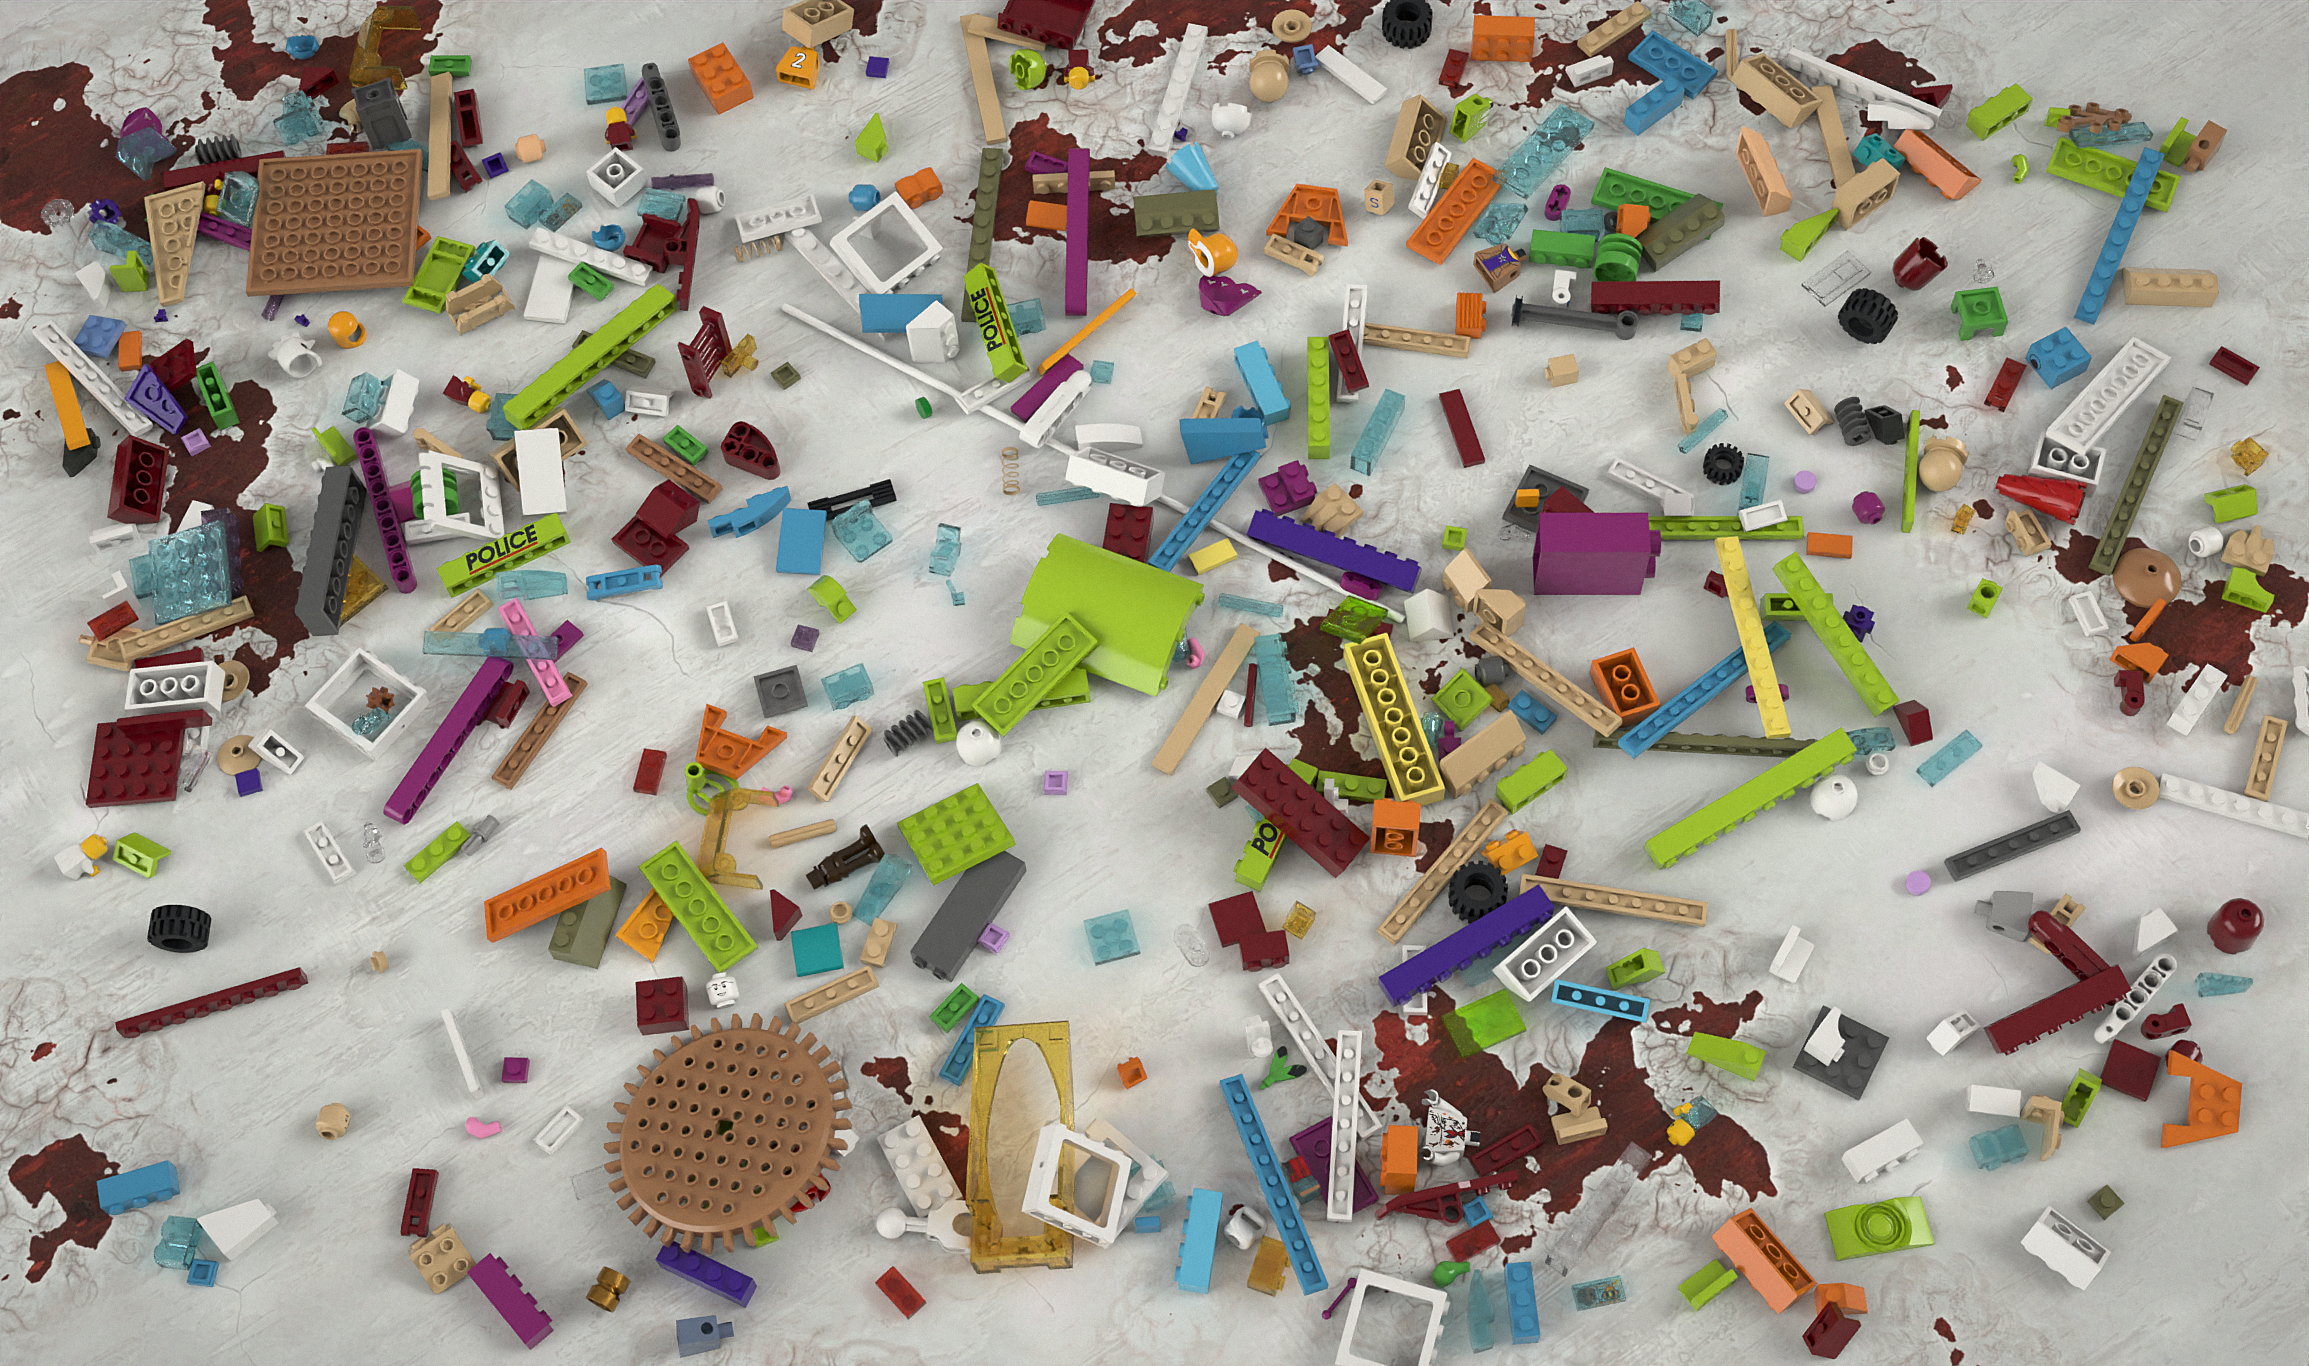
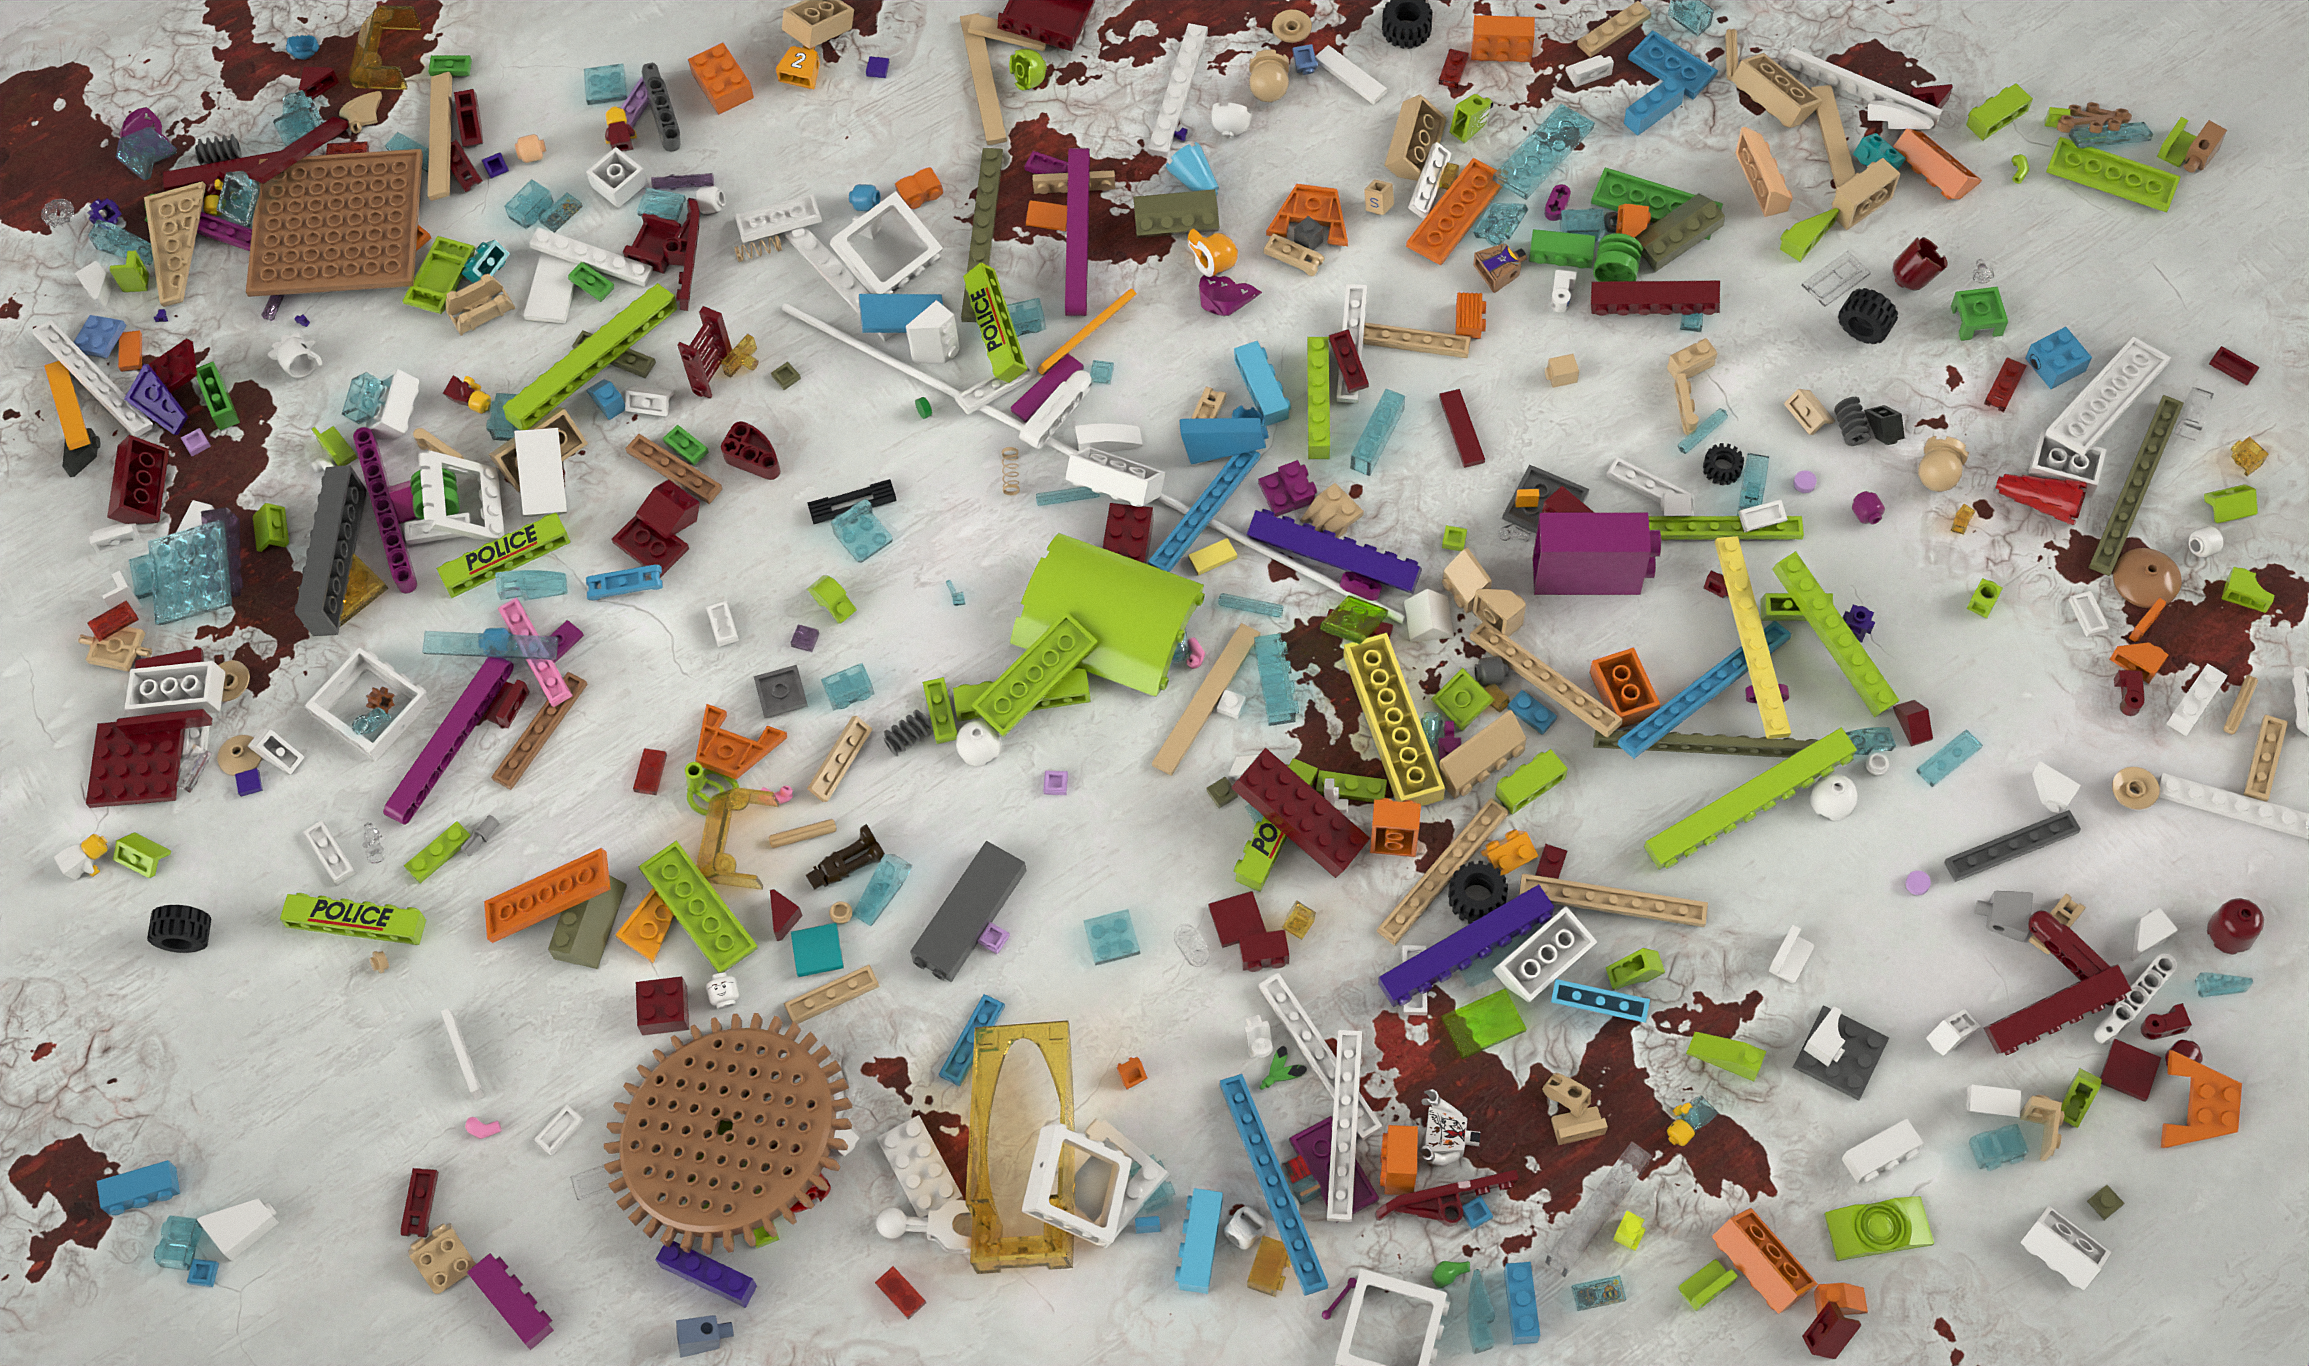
dark red plate [115,967,308,1038] -> none
tan tile [117,595,254,663] -> none
tan head [315,1103,351,1140] -> none
light orange helmet [328,311,367,349] -> none
dark grey container [351,77,412,150] -> none
tan tile [428,588,494,647] -> none
magenta plate [501,1057,530,1083] -> none
pearl gold wheel [585,1266,631,1313] -> none
dark azure hair [592,224,626,252] -> none
dark azure slope [708,486,791,538] -> none
dark azure tile [776,508,827,575] -> none
lime slope [855,112,888,163] -> none
tan plate [860,918,898,968] -> none
lime plate [897,783,1016,886] -> none
clear light blue brick [929,523,962,577] -> none
bright green plate [929,983,979,1034] -> none
piece [1064,49,1095,90] -> none
dark red bar [1244,663,1258,727] -> none
clear red plate [1445,1219,1501,1262] -> none
dark red tile [1468,1123,1543,1178] -> none
dark grey piece [1511,295,1639,340] -> none
orange tile [1806,532,1853,559] -> none
lime tile [1901,410,1920,533] -> none
tan bracket [2005,509,2052,557] -> none
dark azure plate [2074,147,2165,325] -> none
tan slope [2122,267,2219,307] -> none
tan plate [2221,525,2274,577] -> none
none -> dark red tile [247,117,349,184]
none -> lime brick [280,893,426,945]
none -> neon yellow brick [1613,1211,1646,1251]

